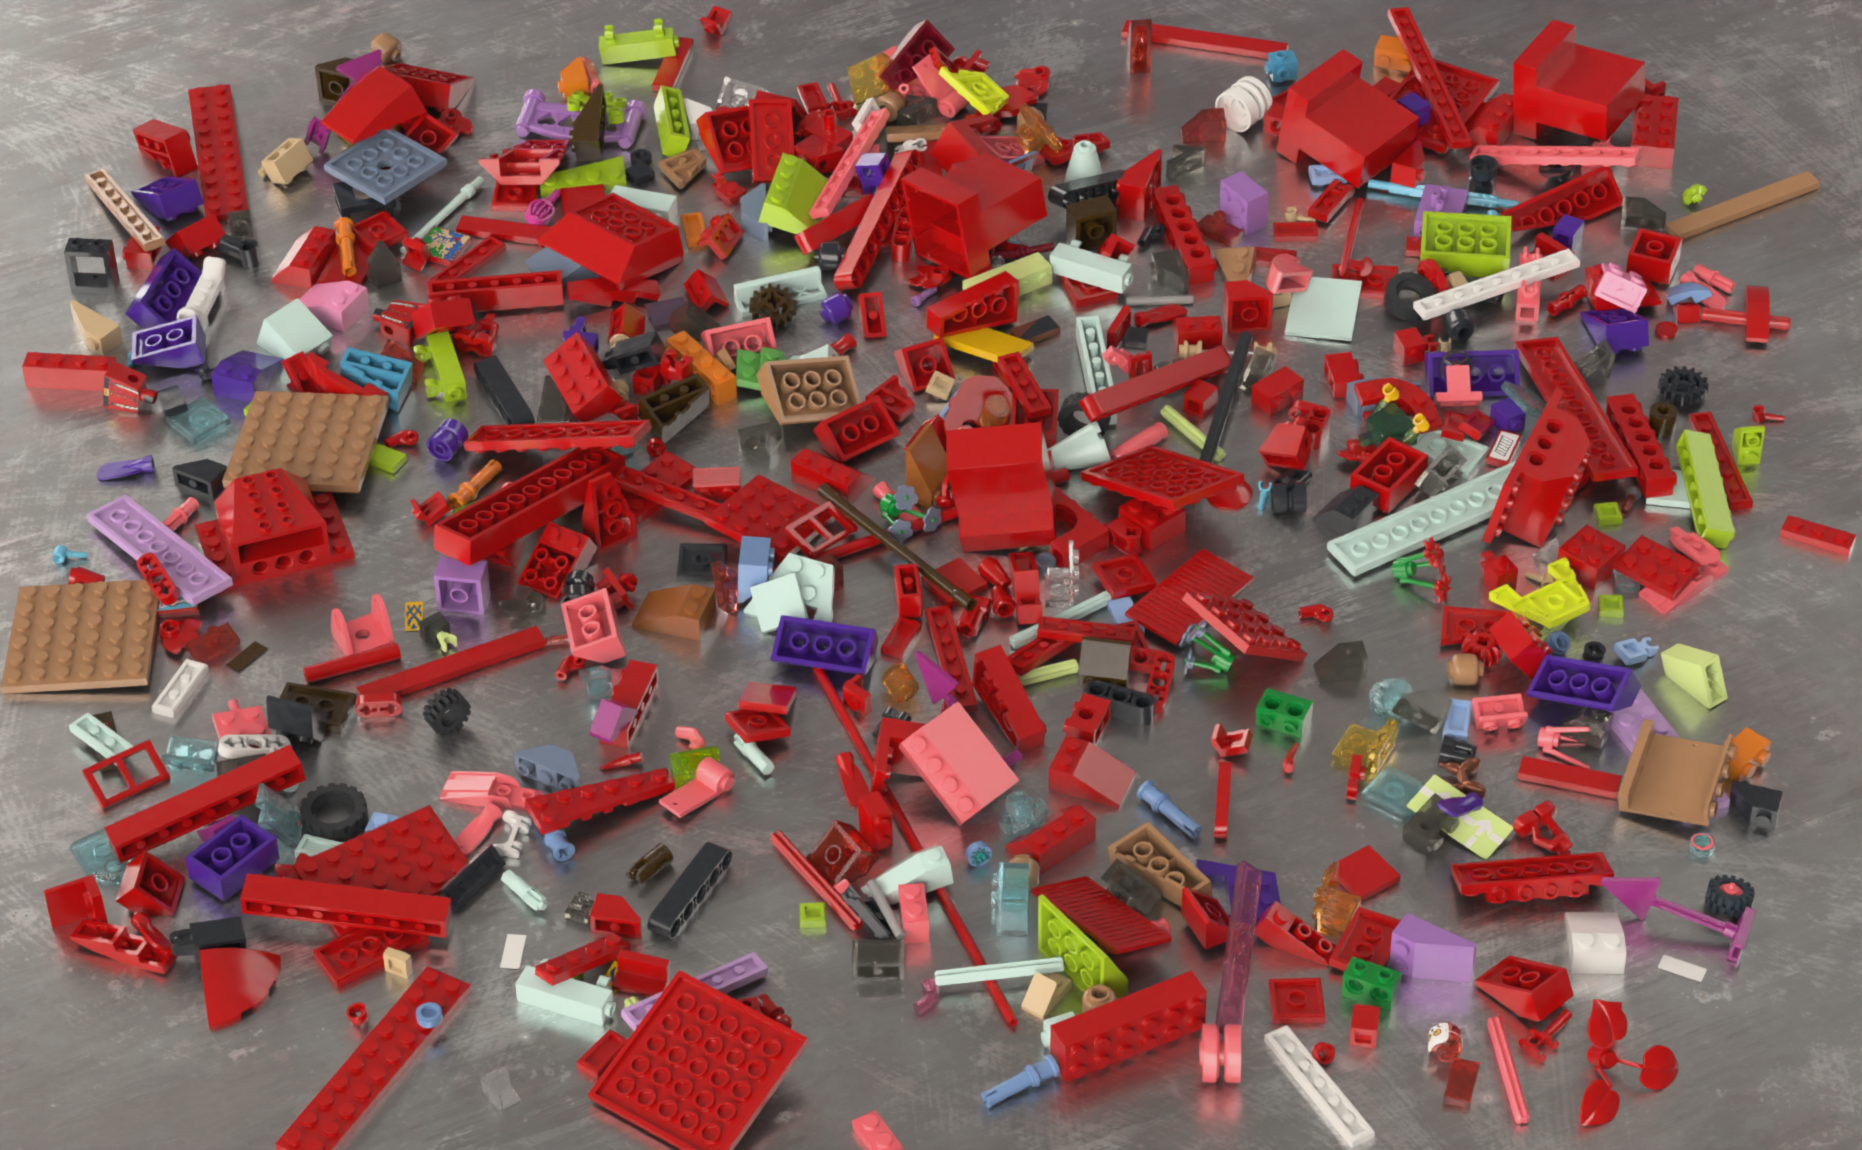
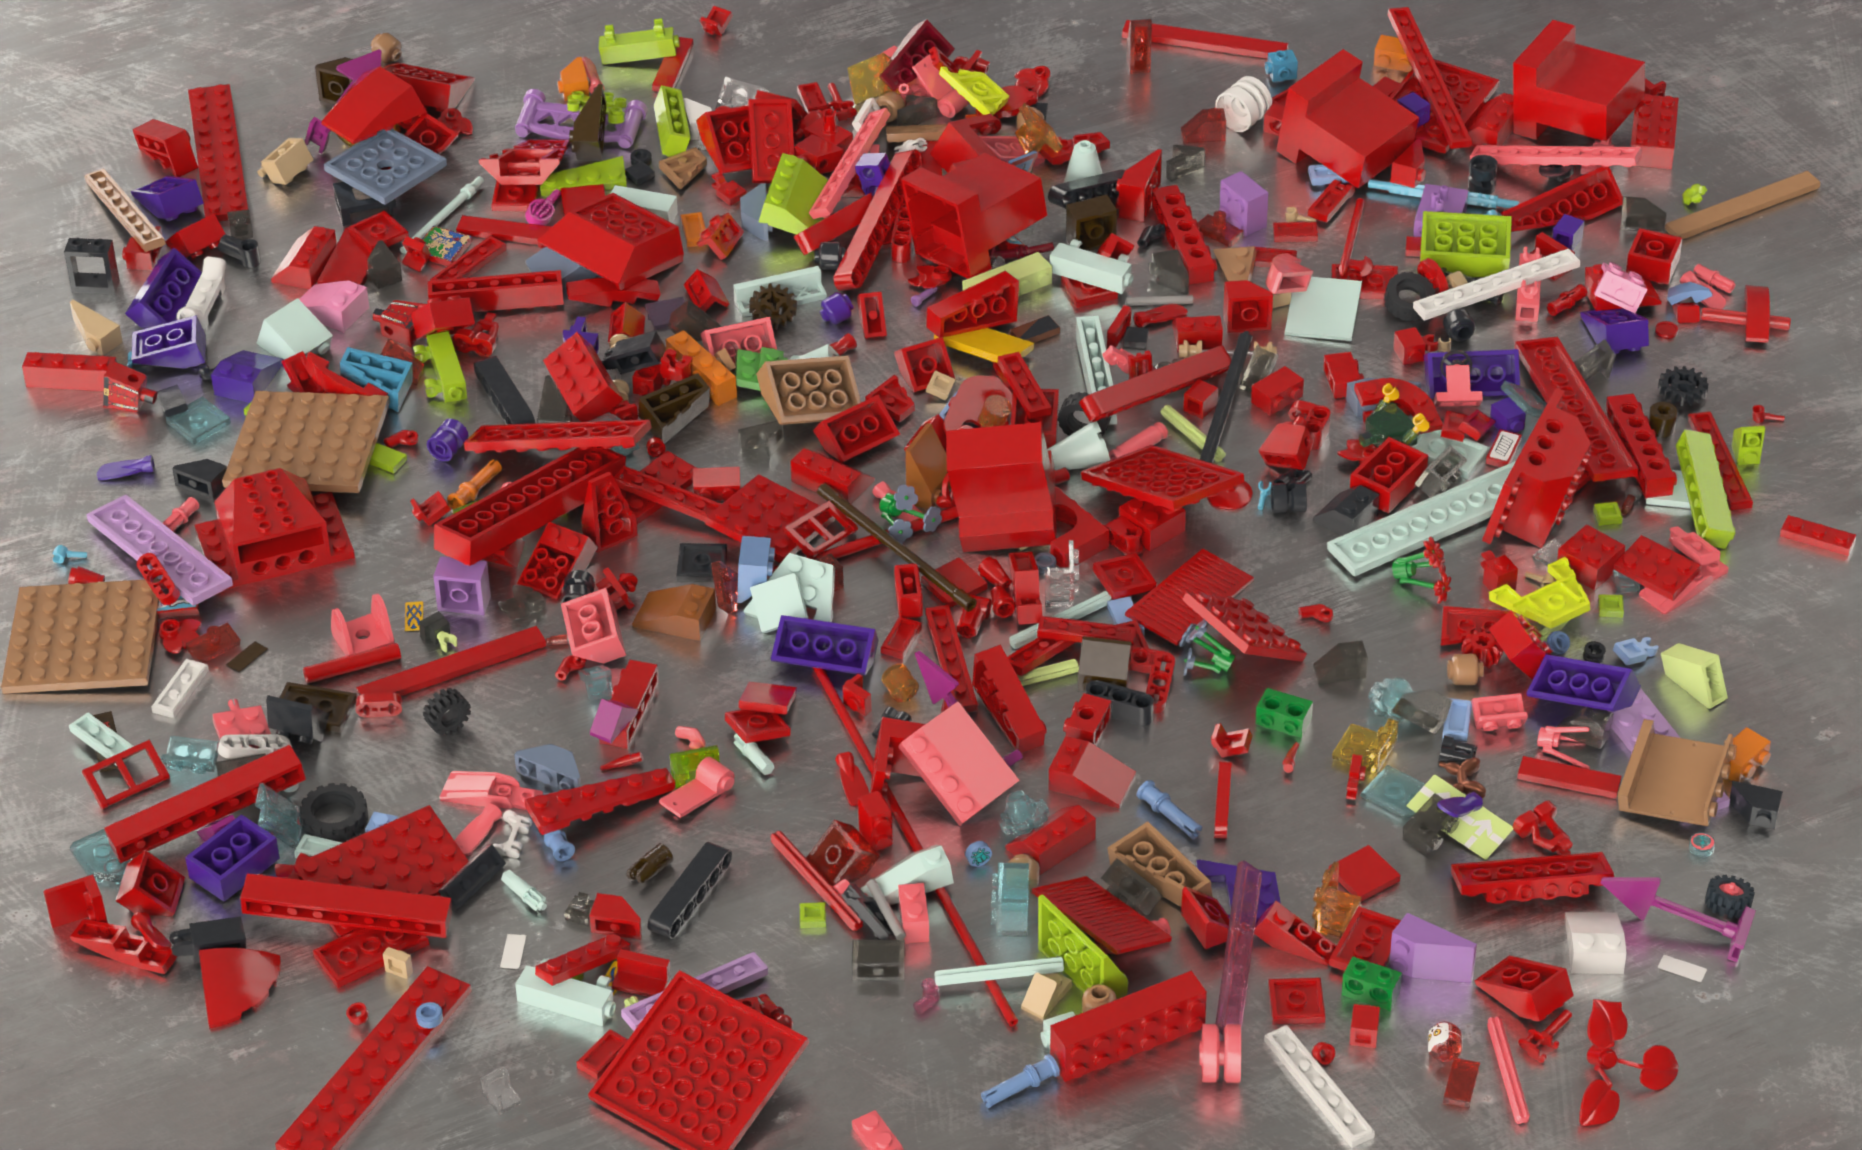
orange pin [334,217,357,276] -> none

